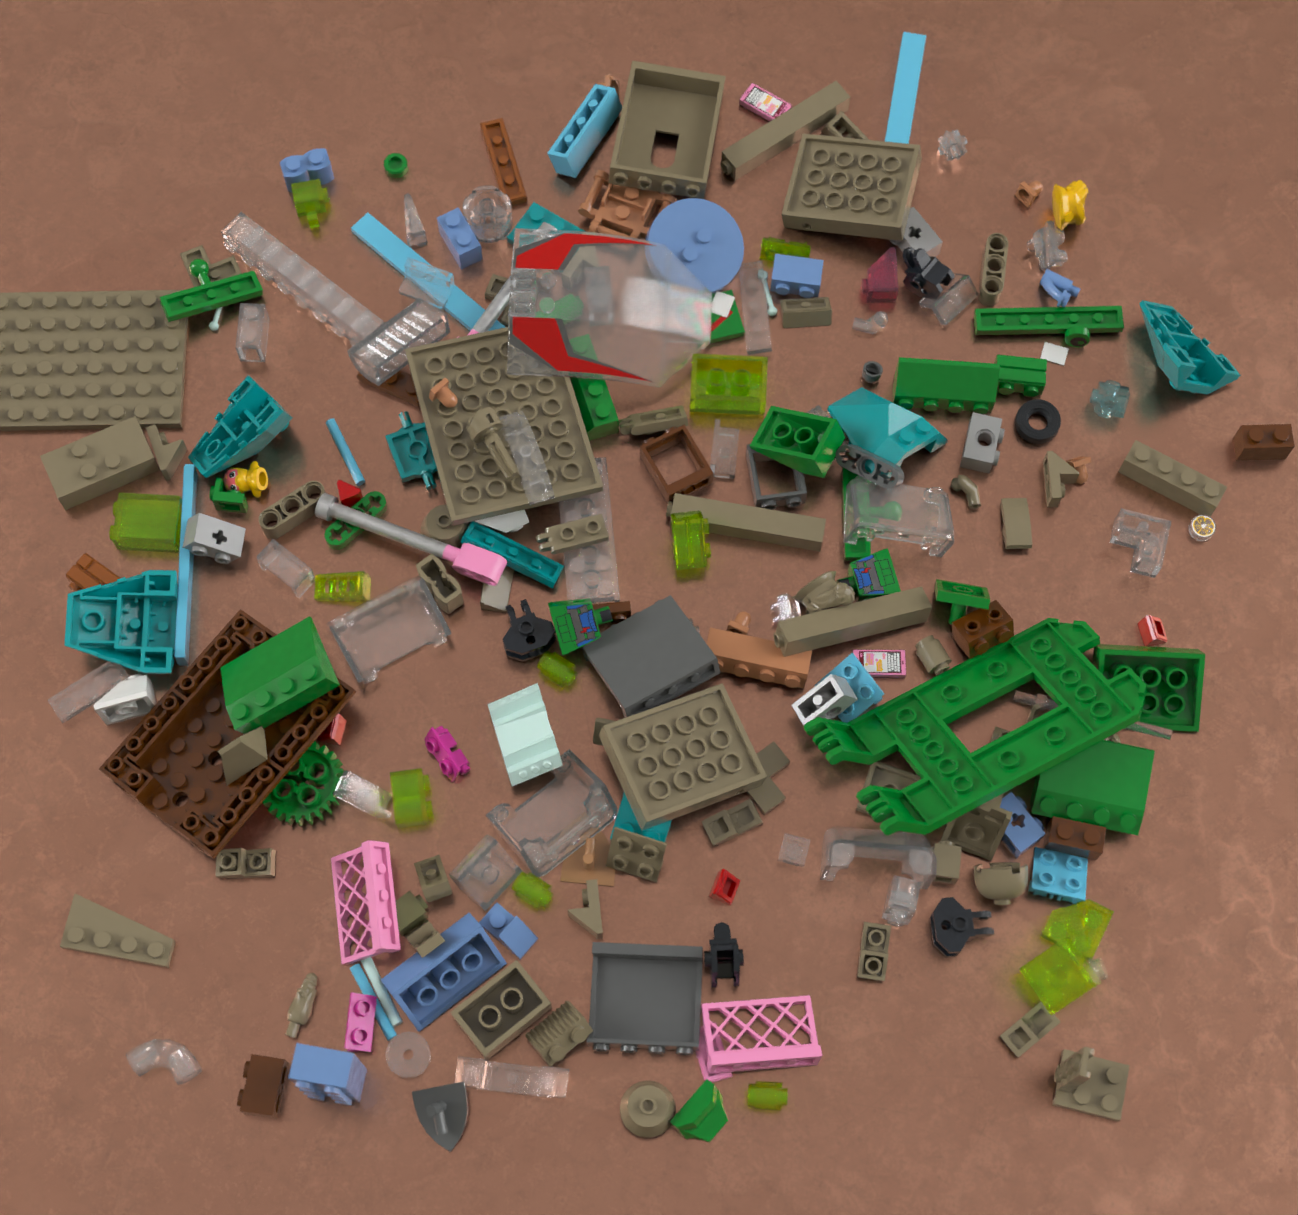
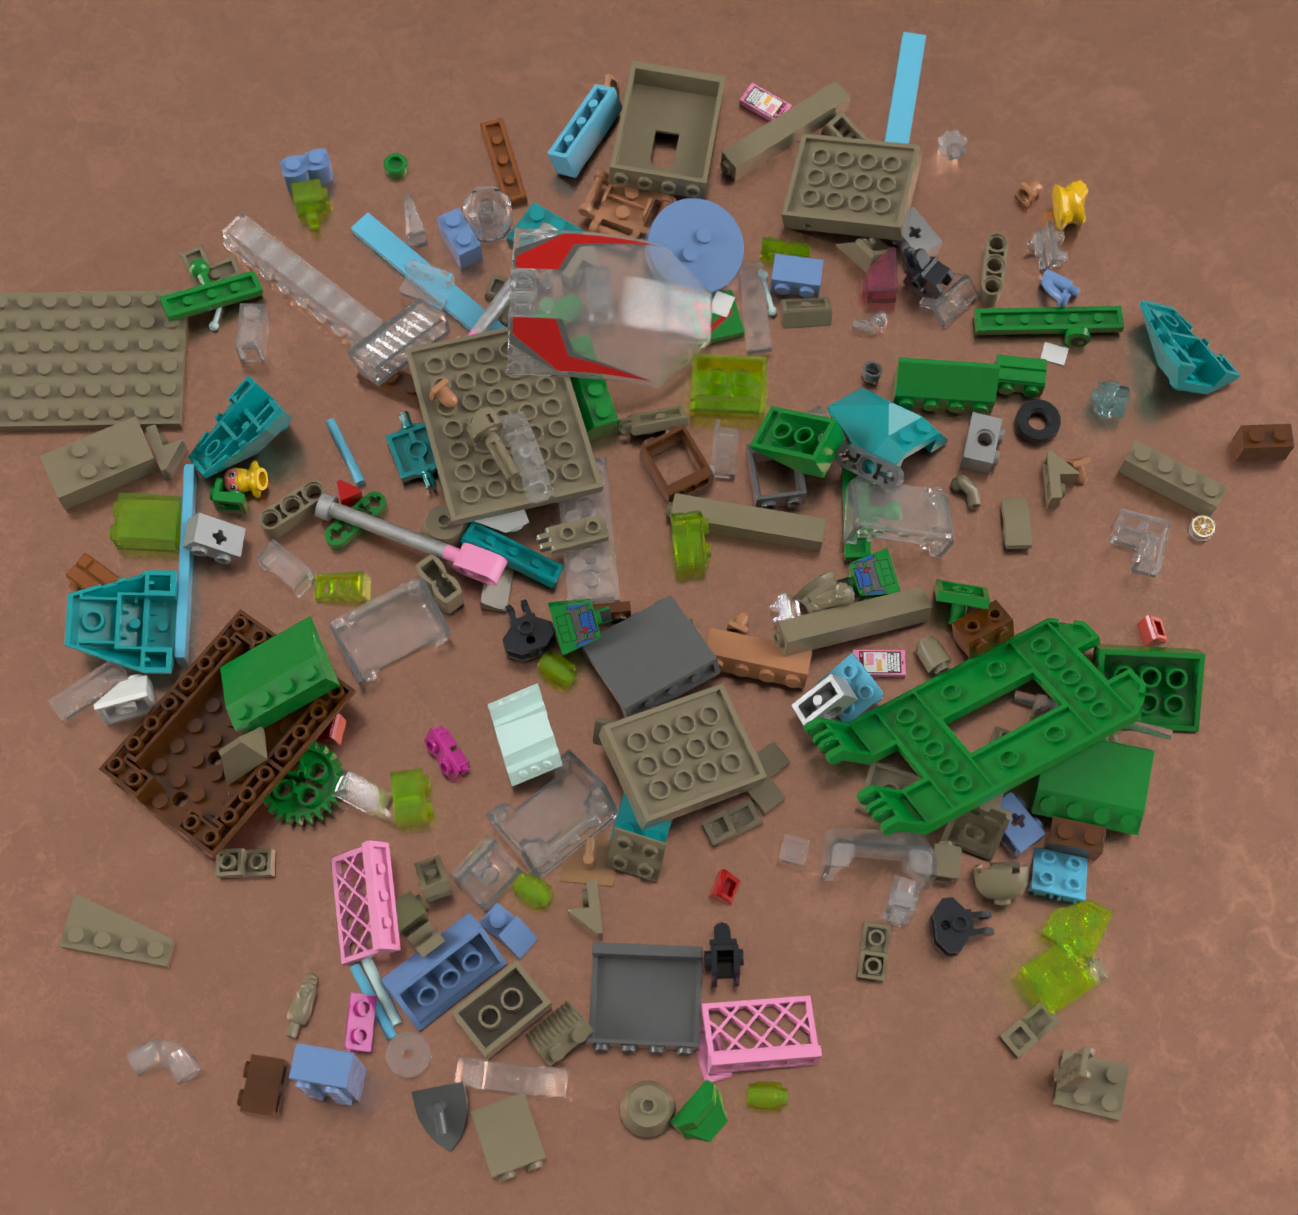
none -> dark tan brick [470,1092,547,1182]
none -> dark tan slope [835,237,895,276]

